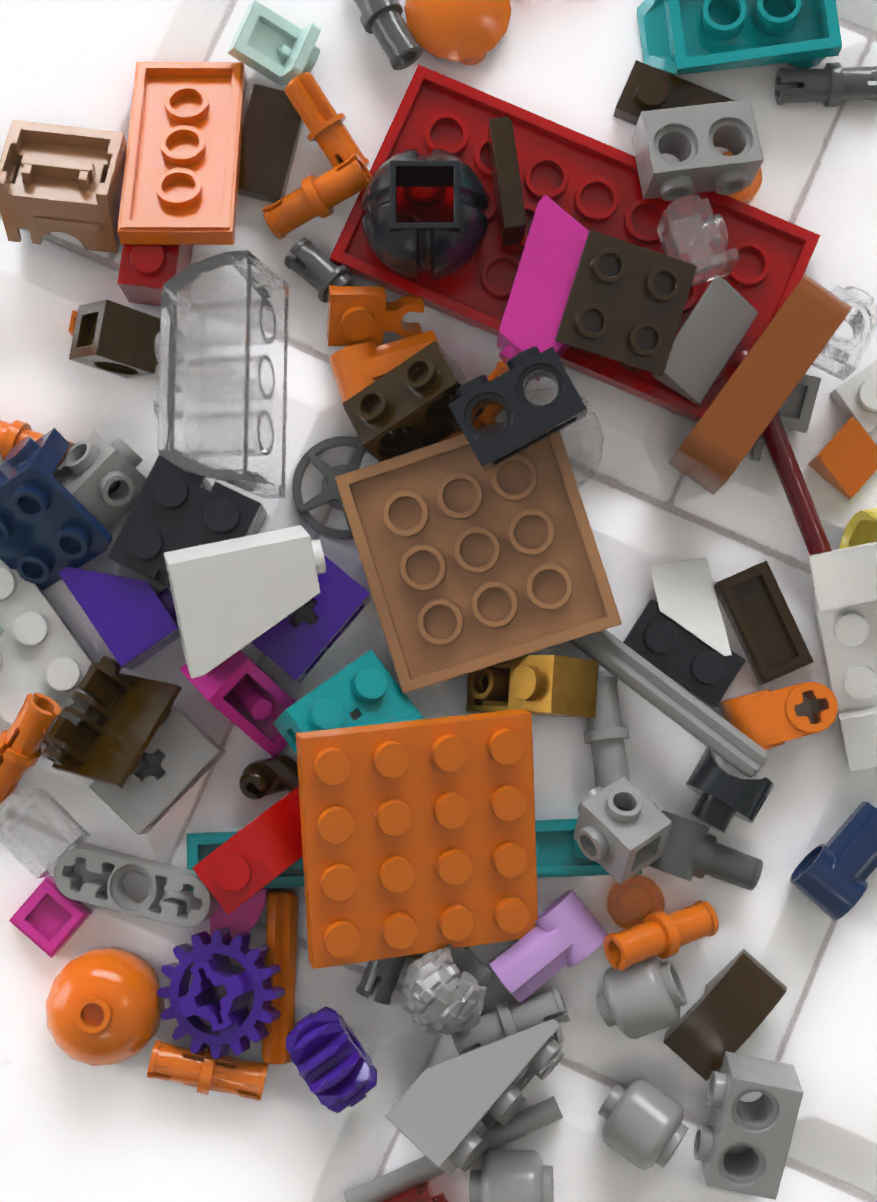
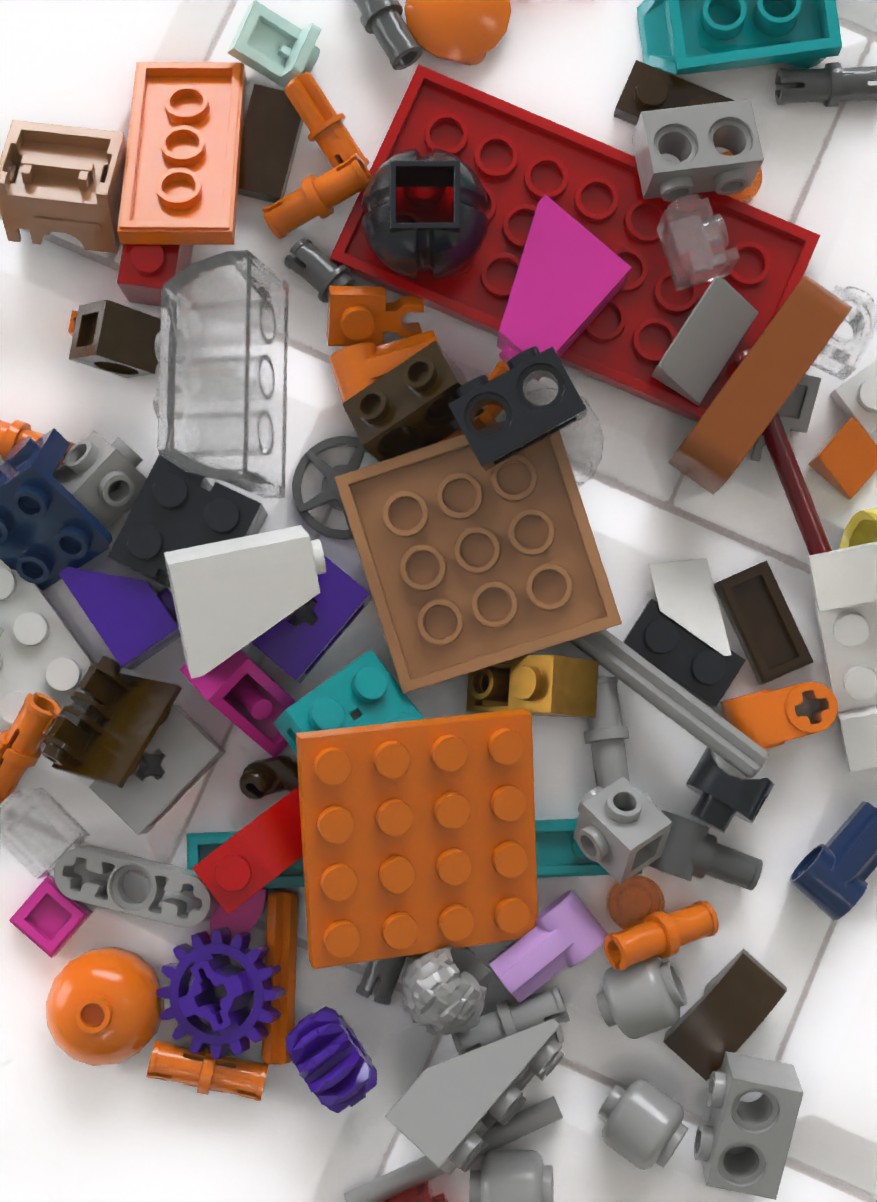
dark brown tile [487,116,526,246] -> none
dark brown hinge [555,230,697,376] -> none

